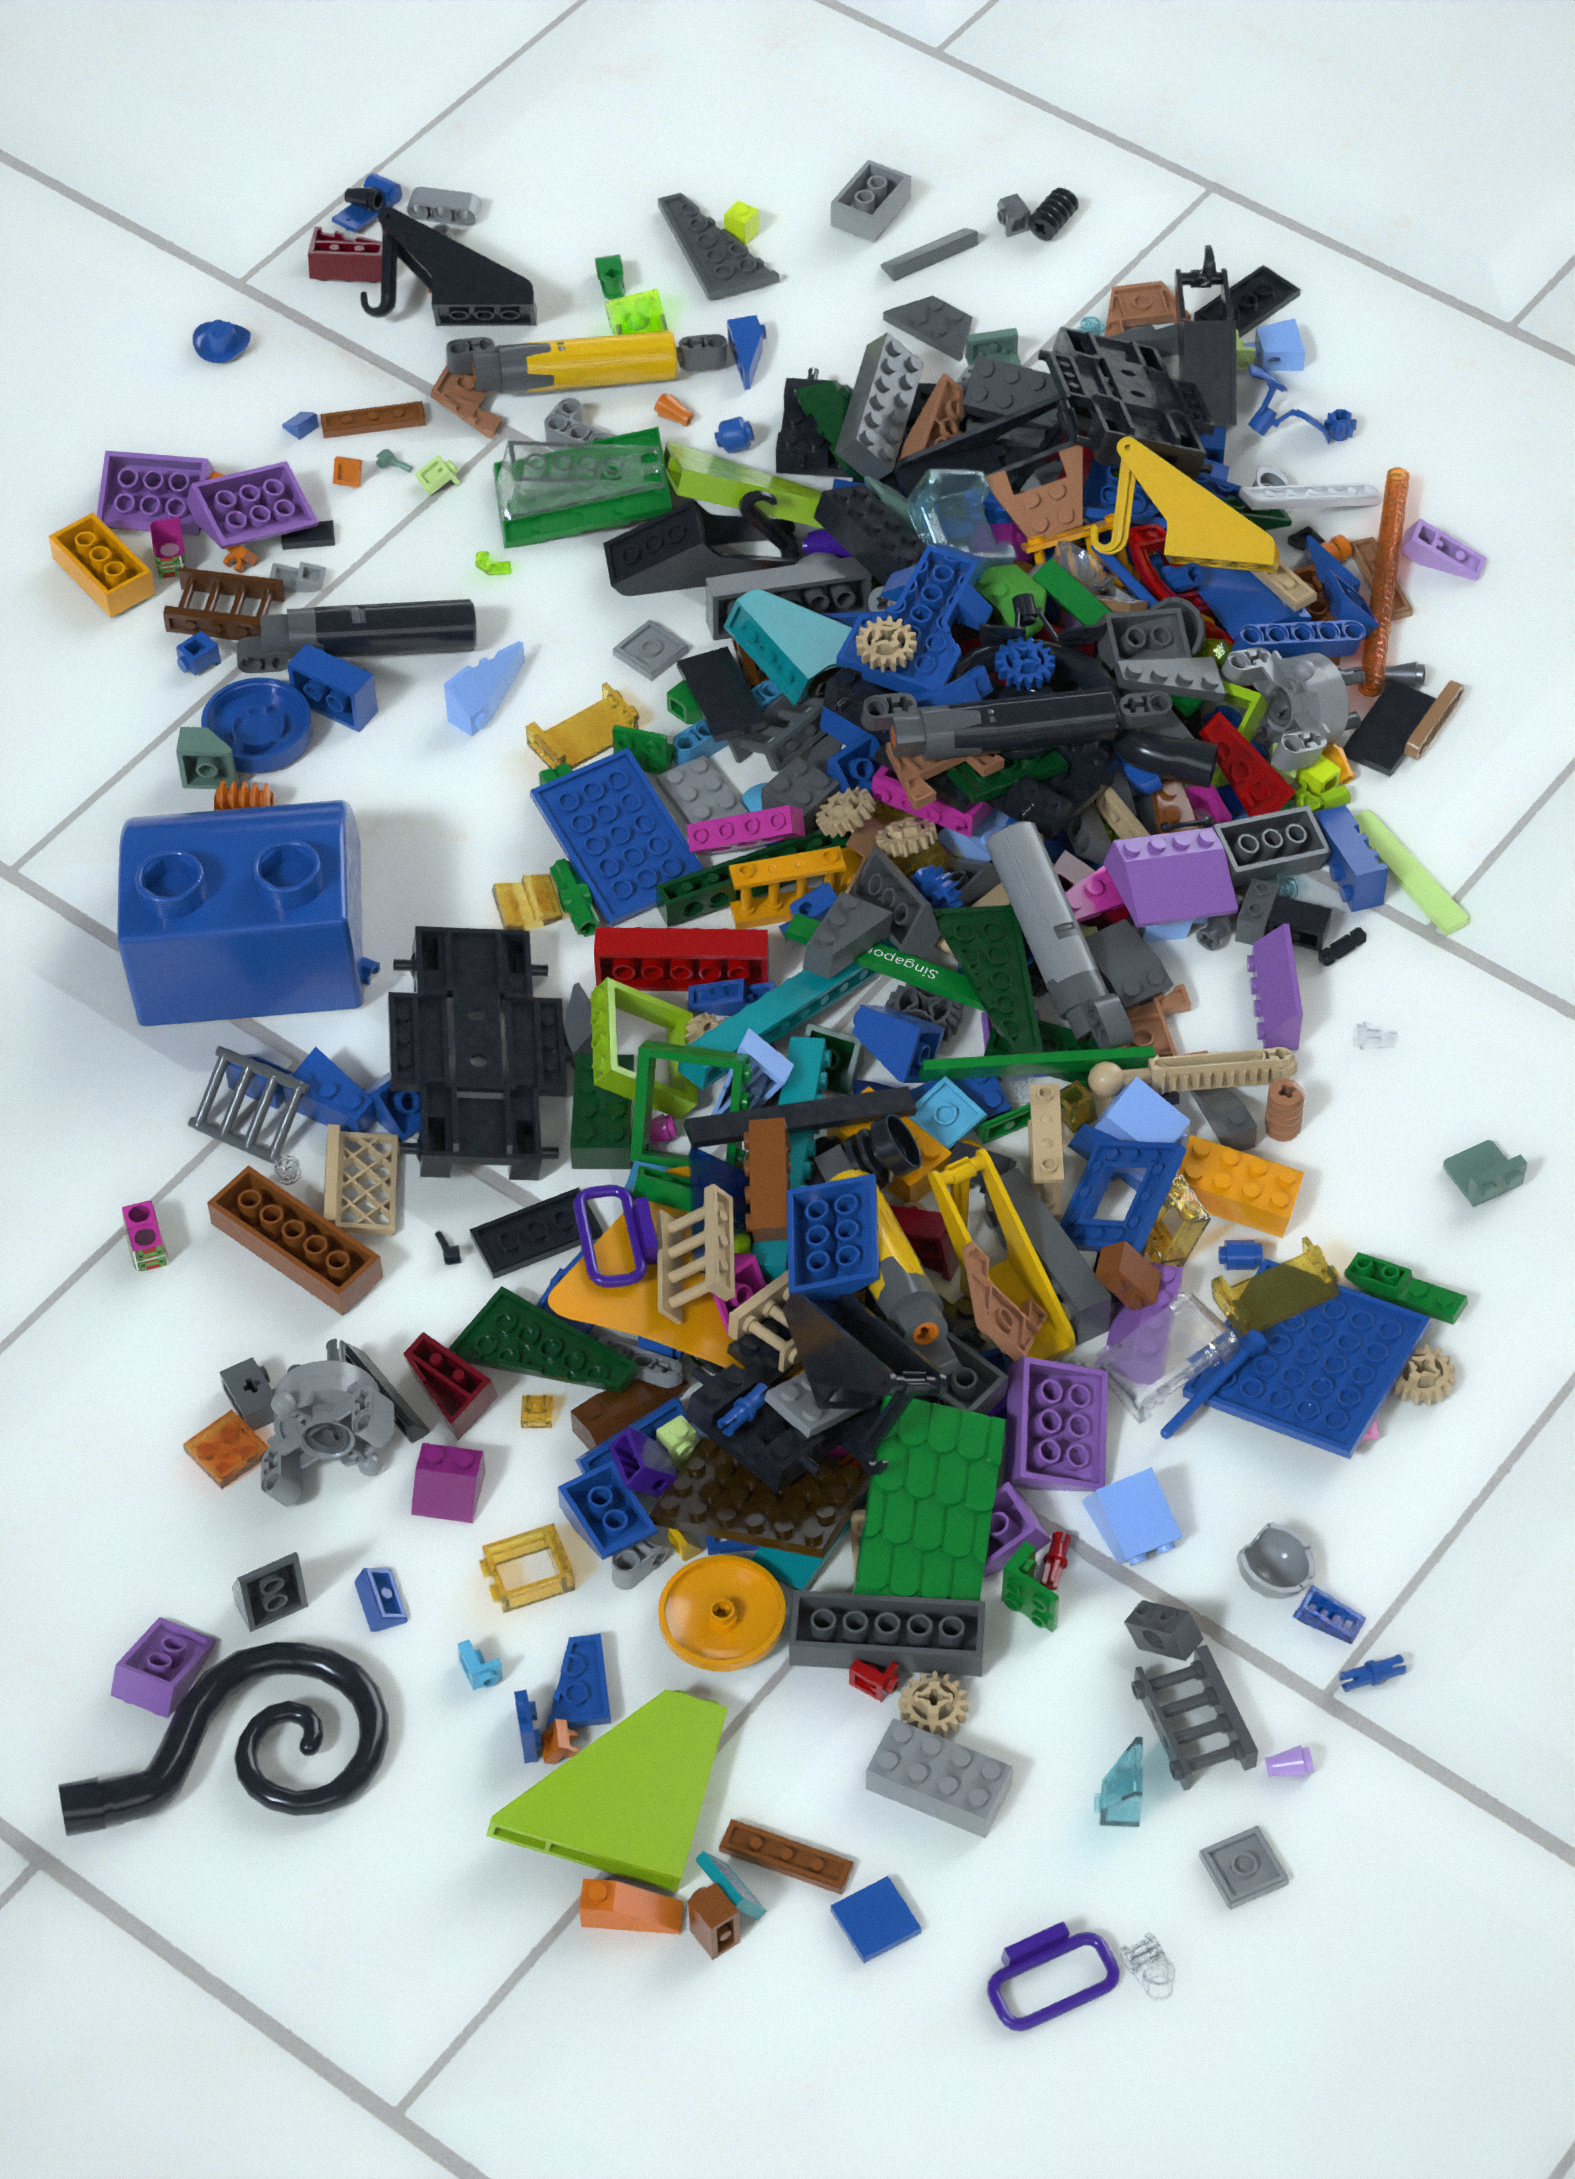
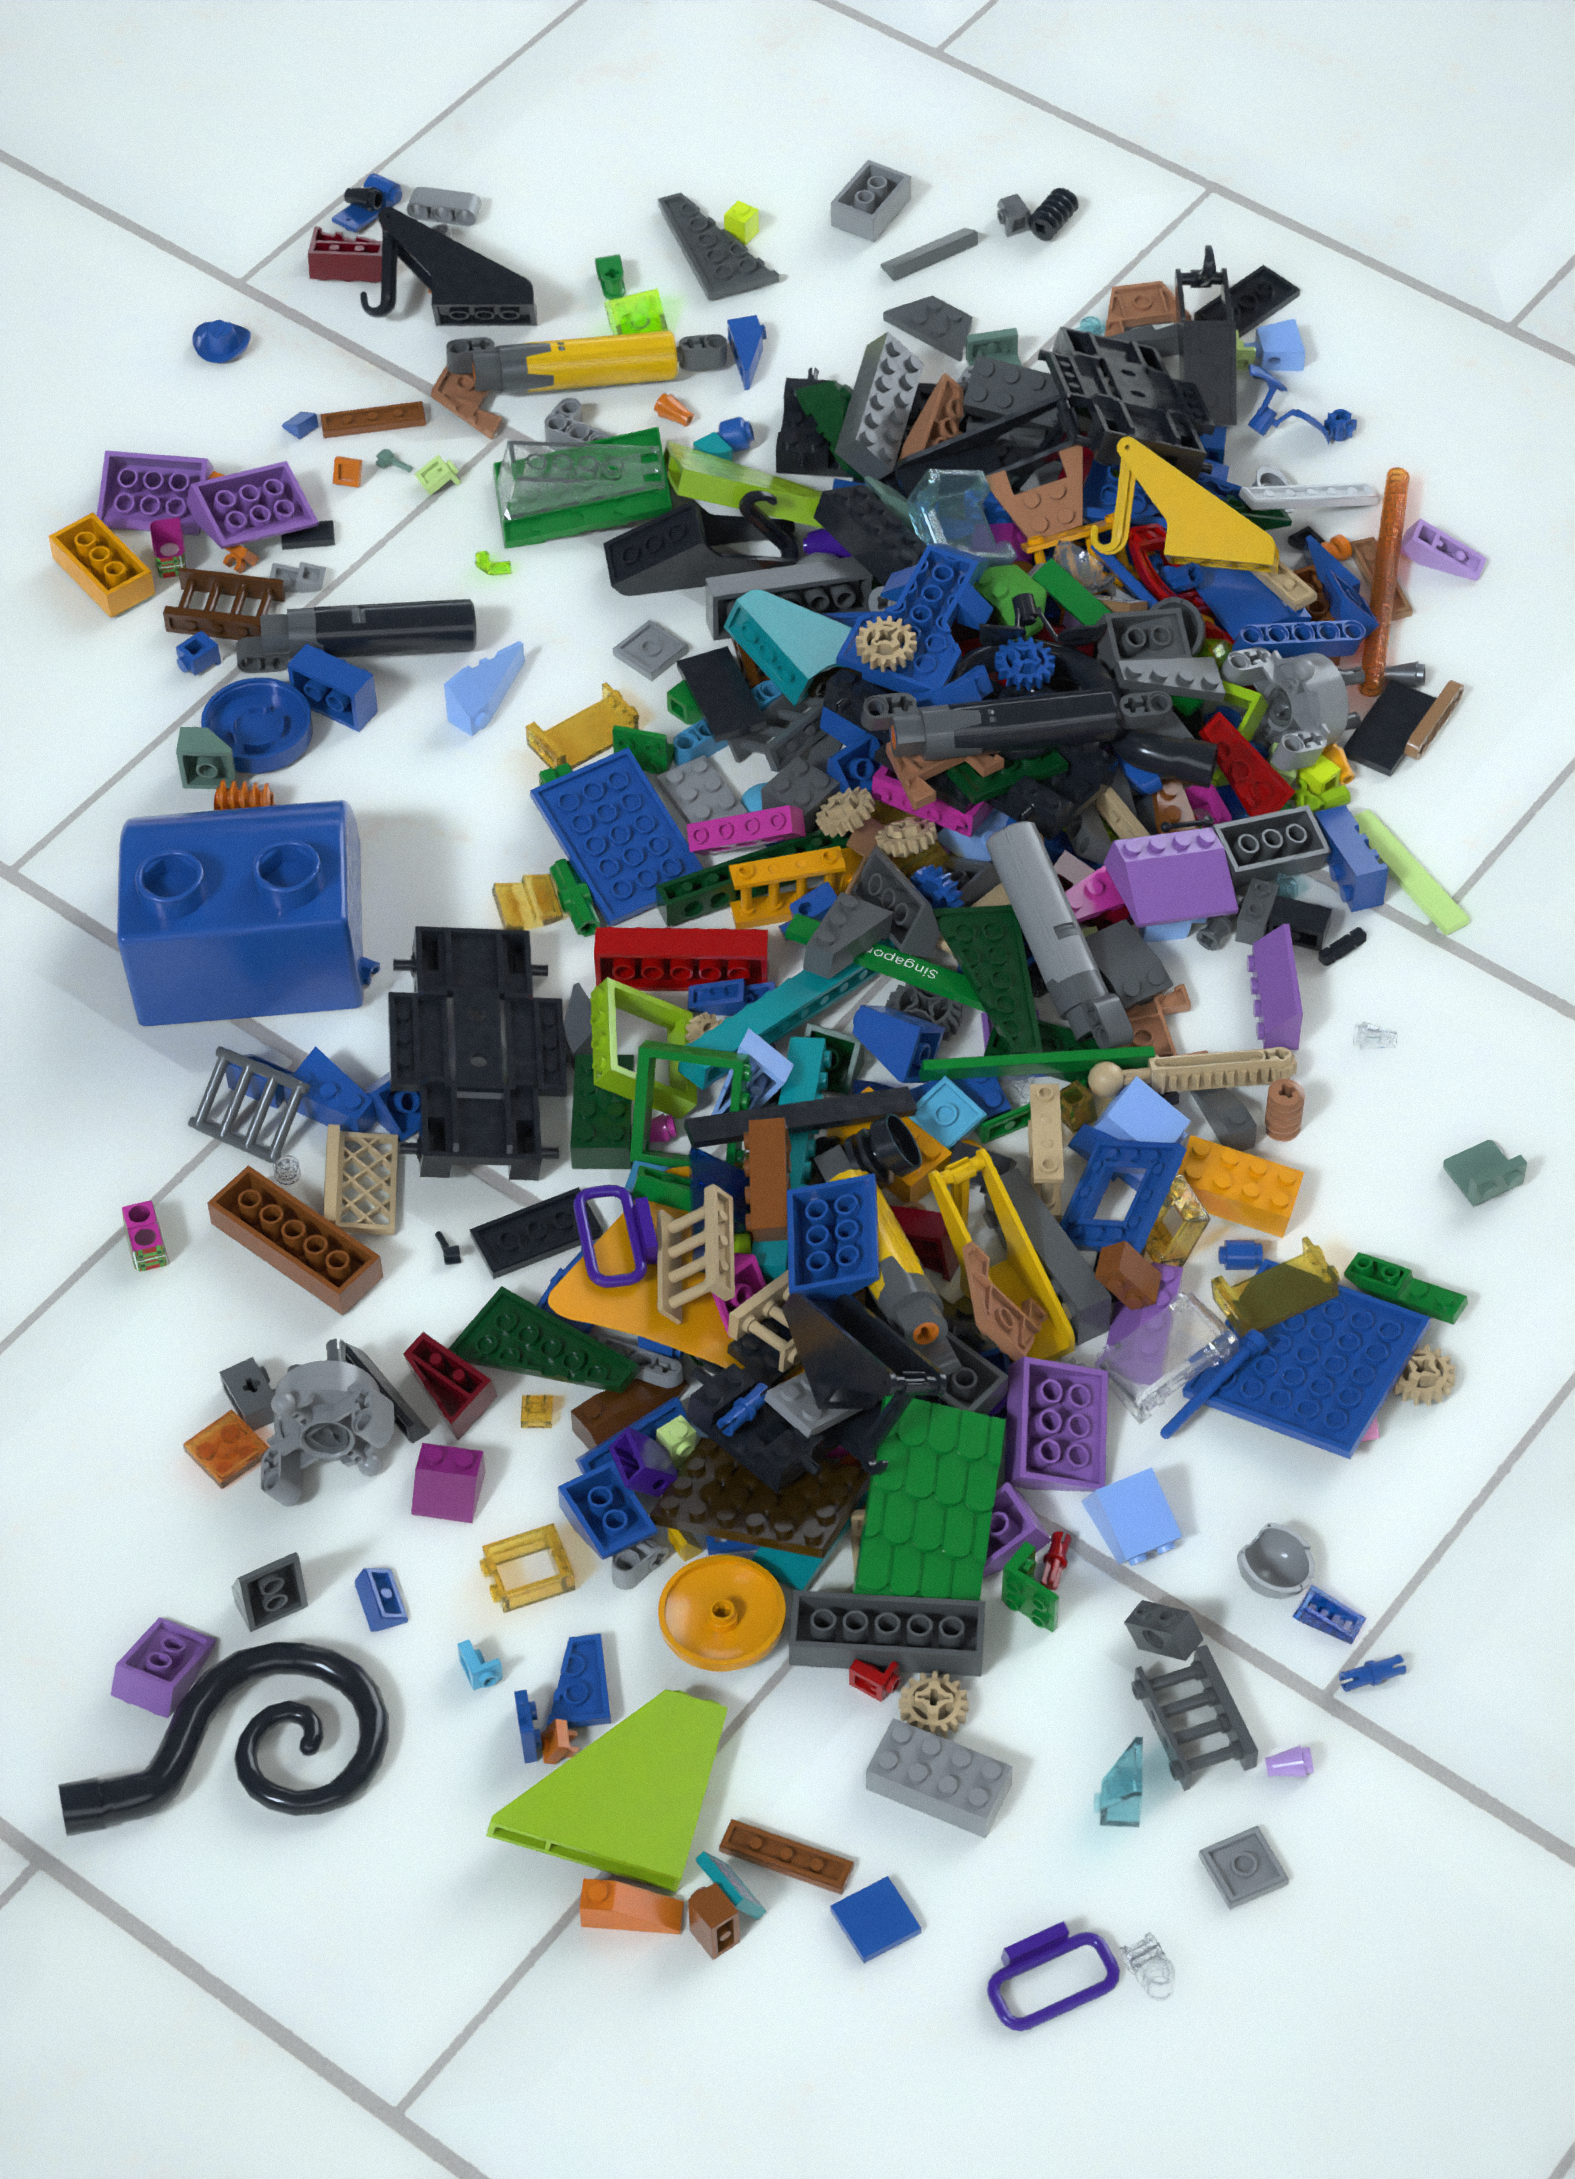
none -> teal brick [693,431,733,462]

